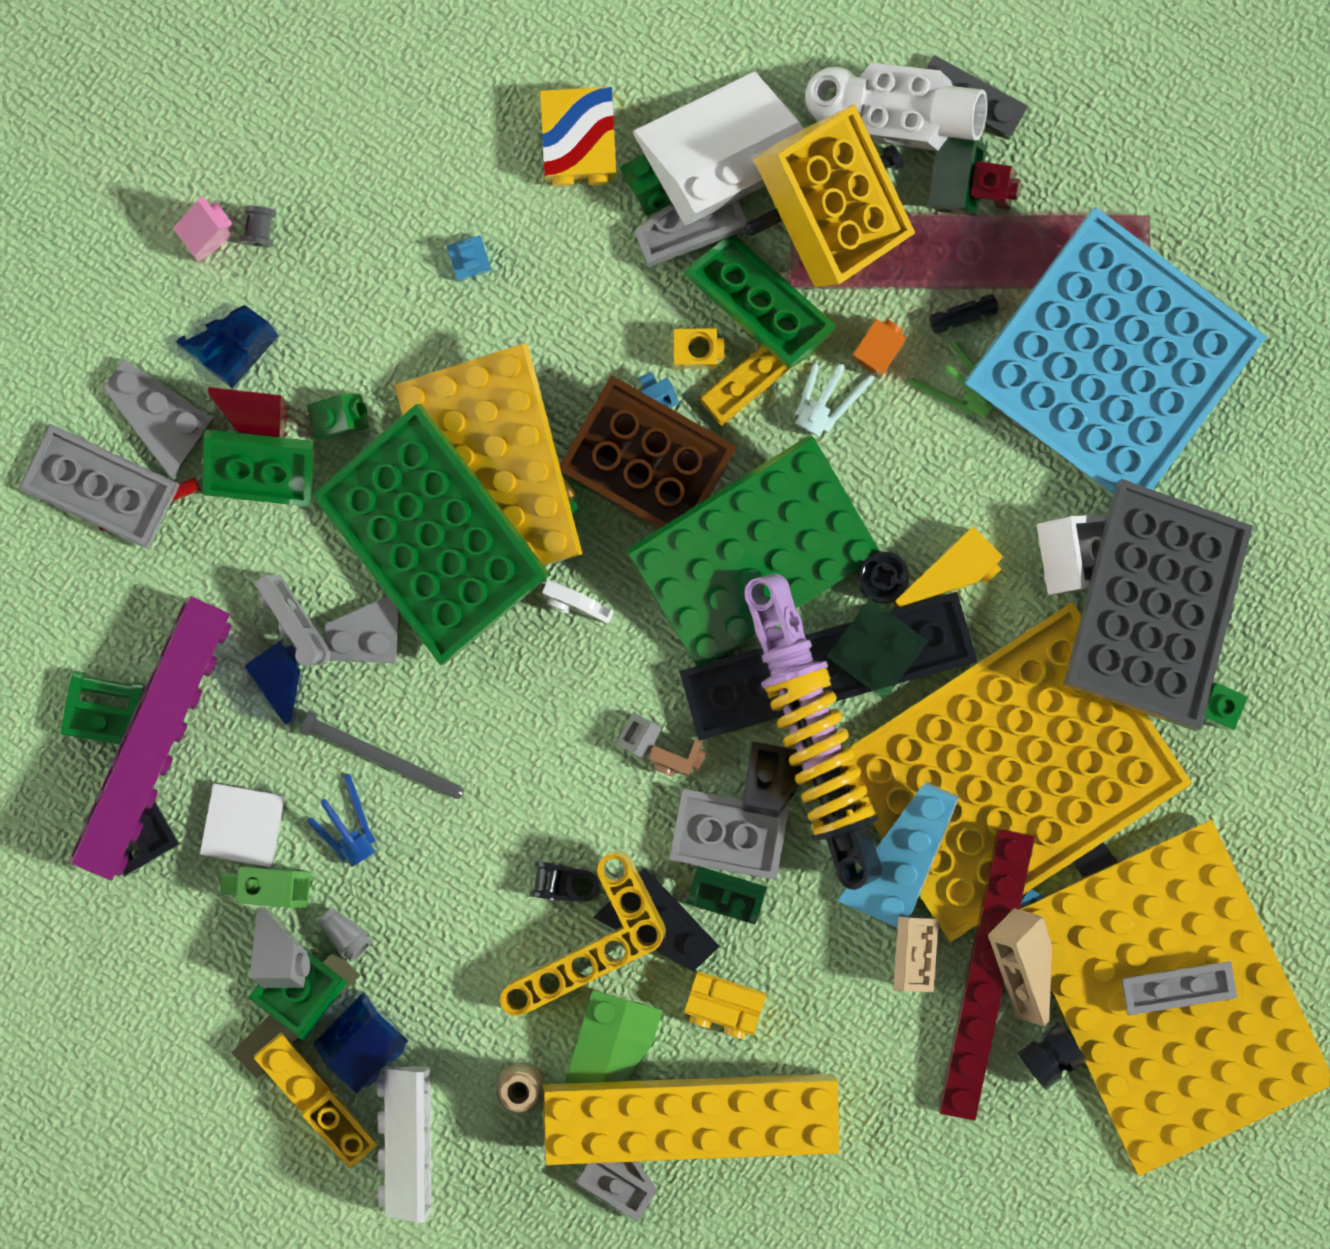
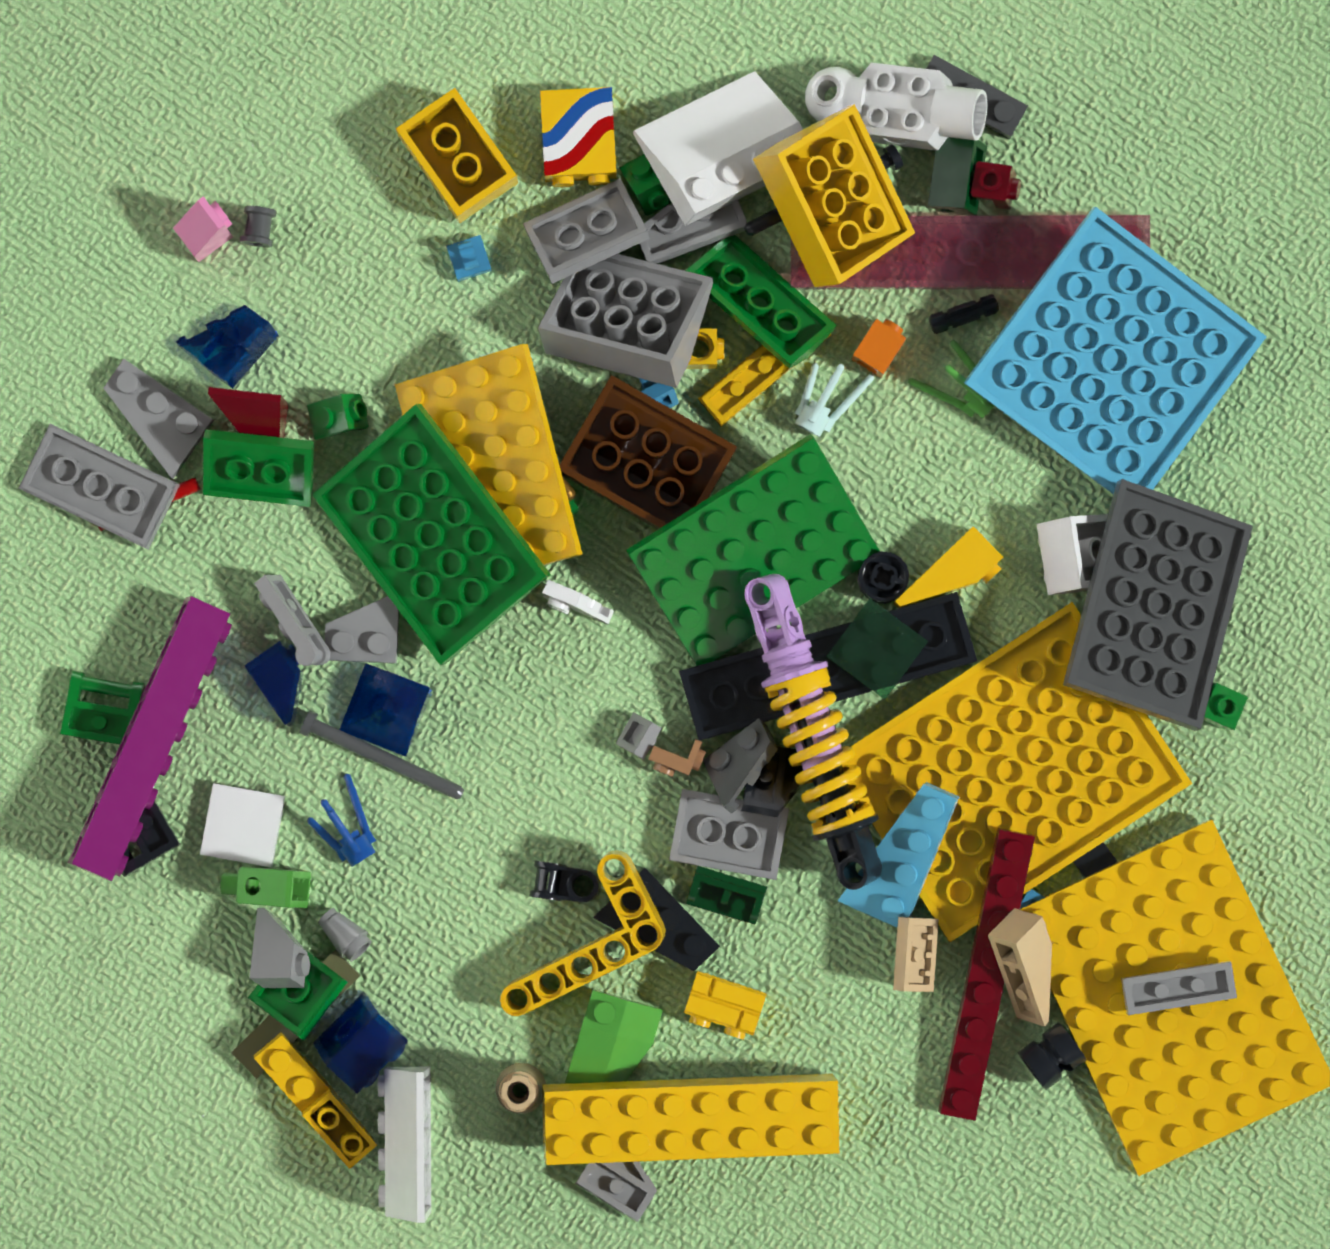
none -> clear blue slope [339,663,433,757]
none -> yellow brick [396,88,518,223]
none -> light grey plate [523,179,650,284]
none -> light grey slope [538,254,713,388]
none -> dark grey wing [703,718,778,814]

